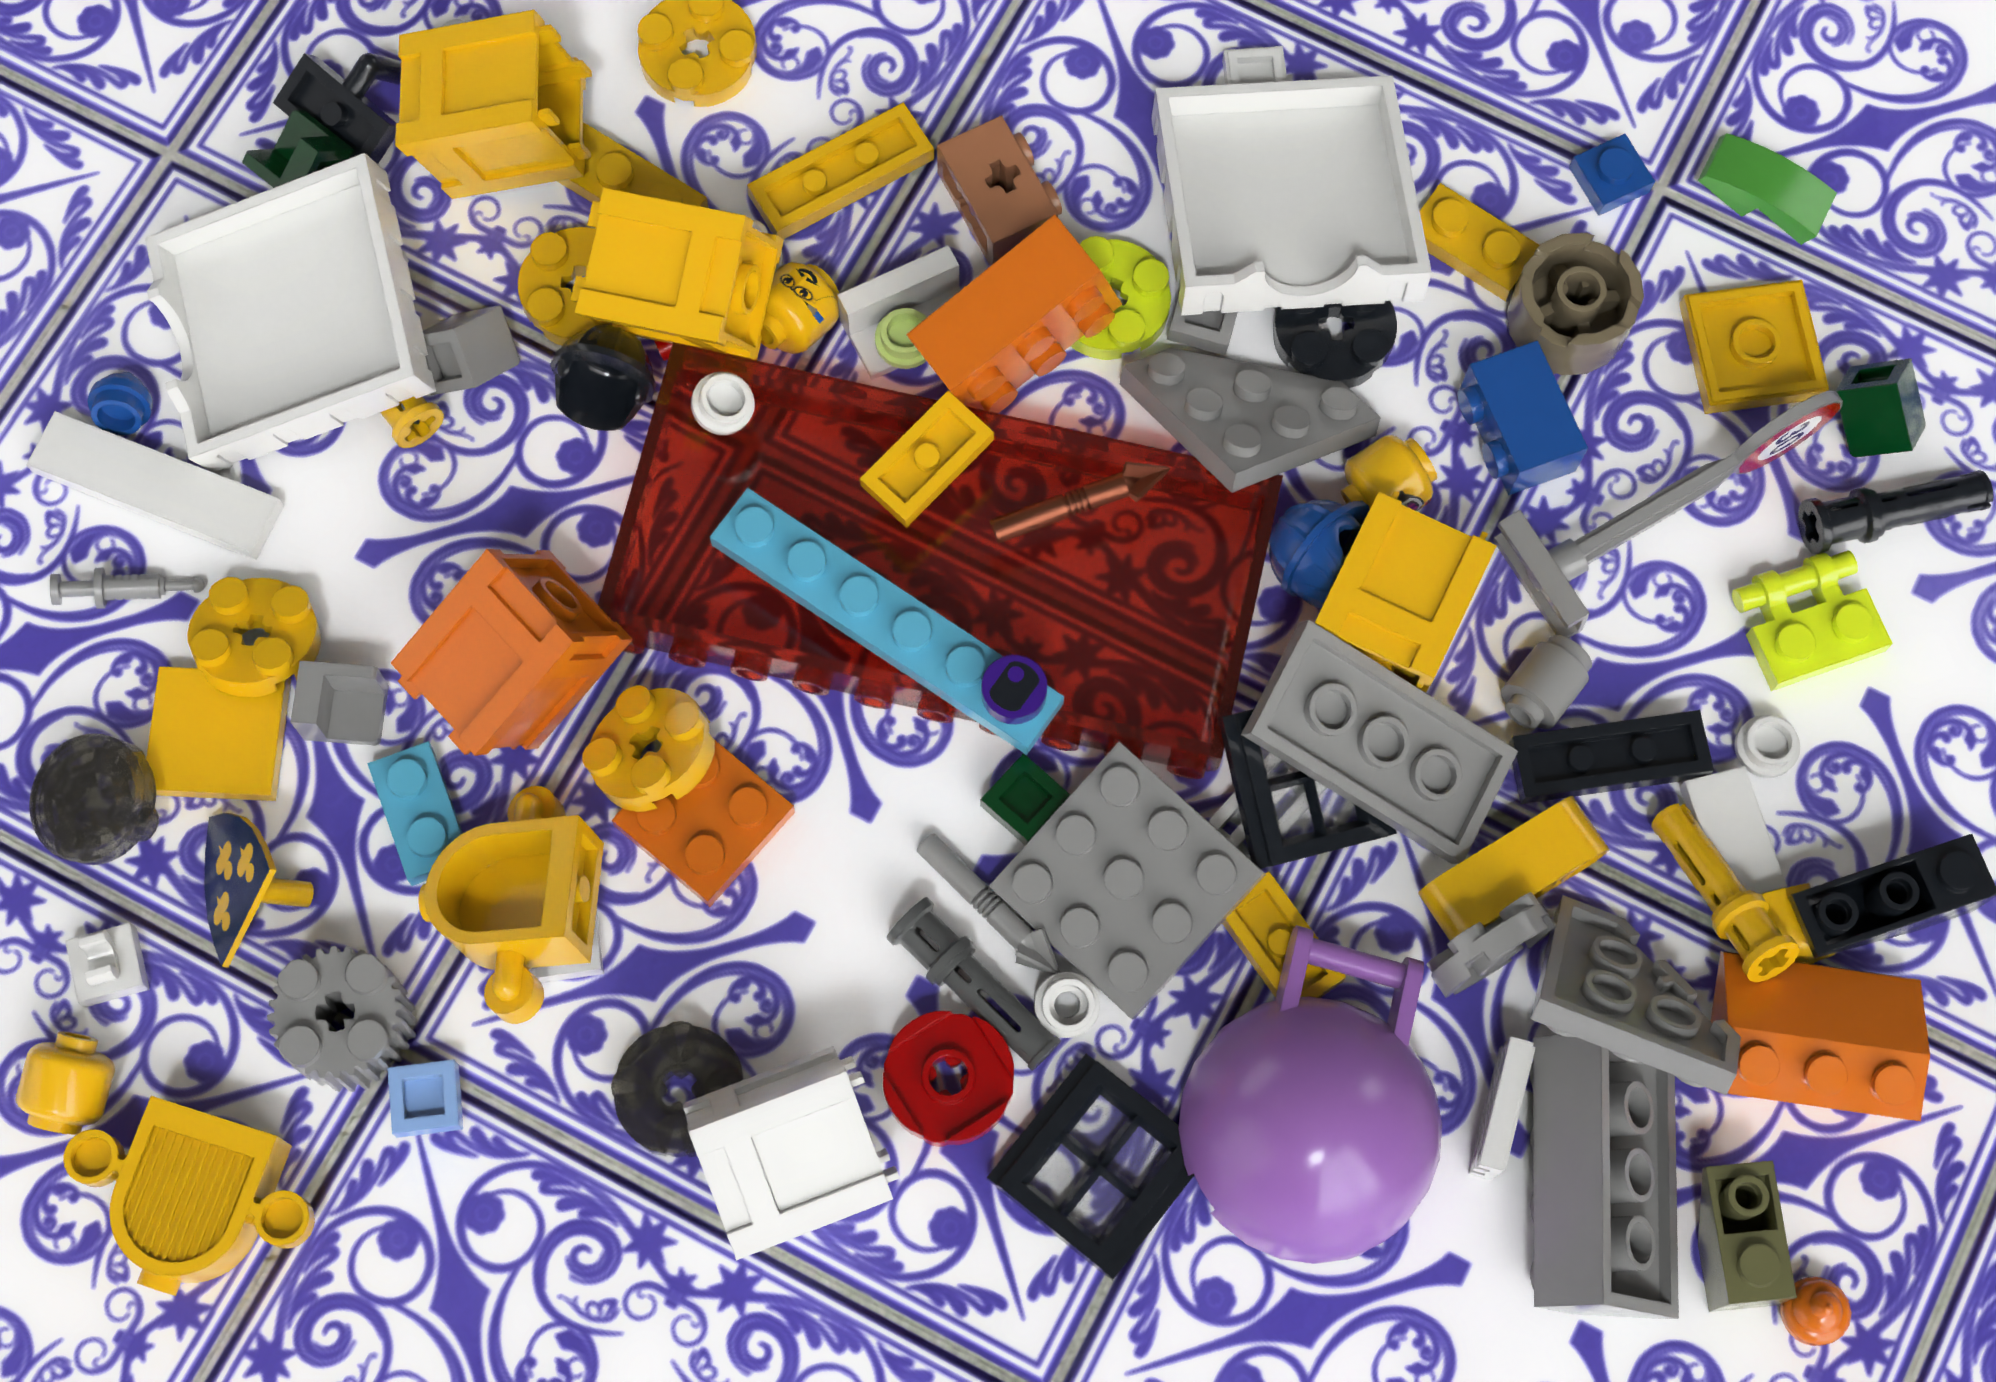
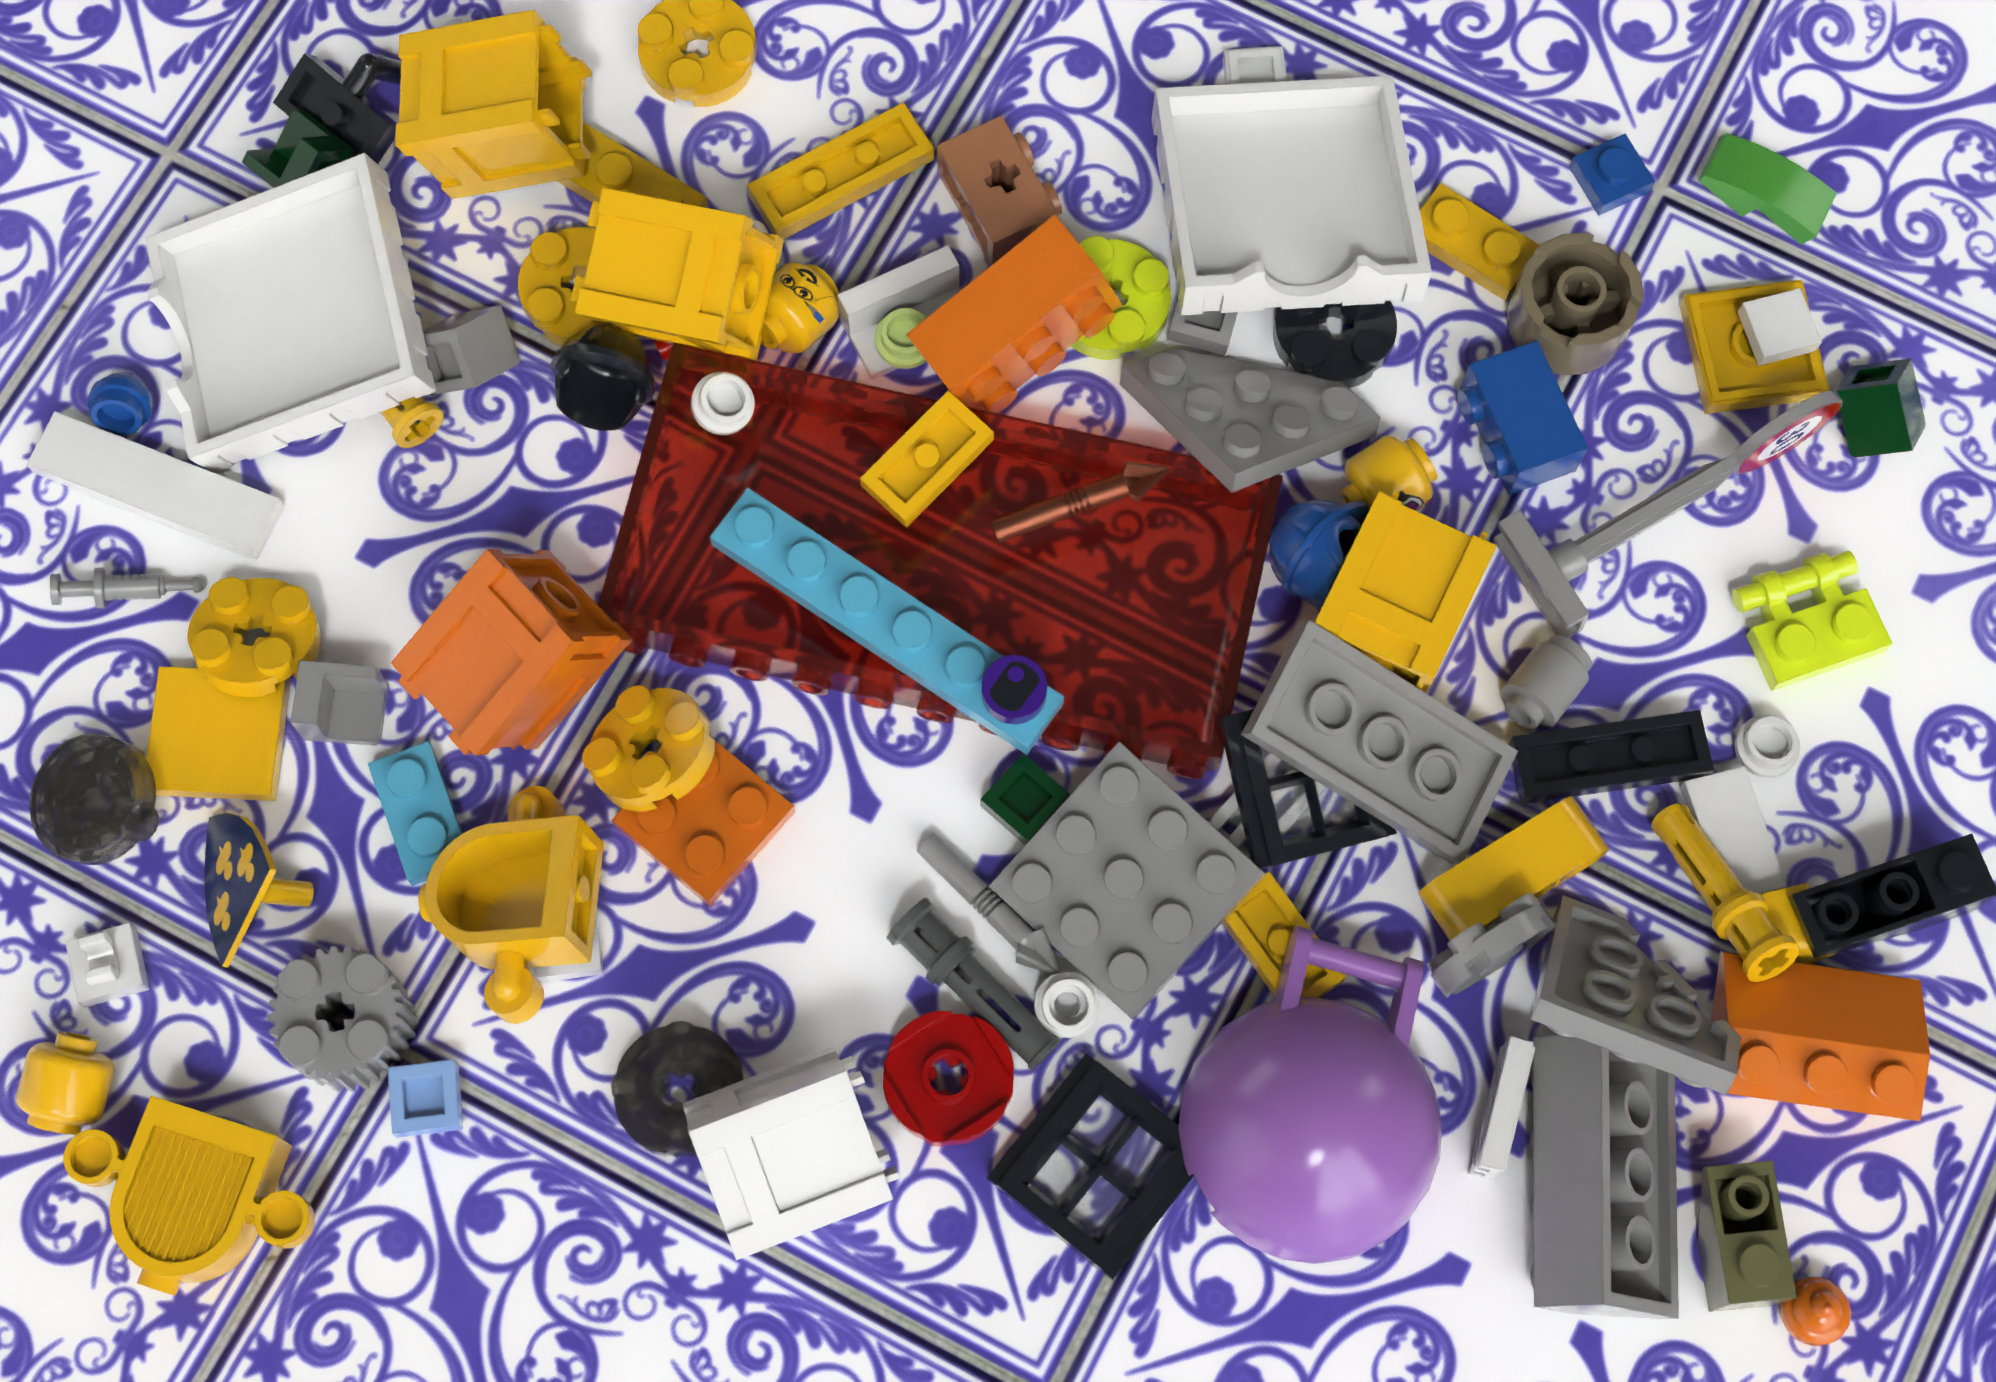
black pin [1798,470,1994,555] -> none
none -> white tile [1738,288,1822,366]

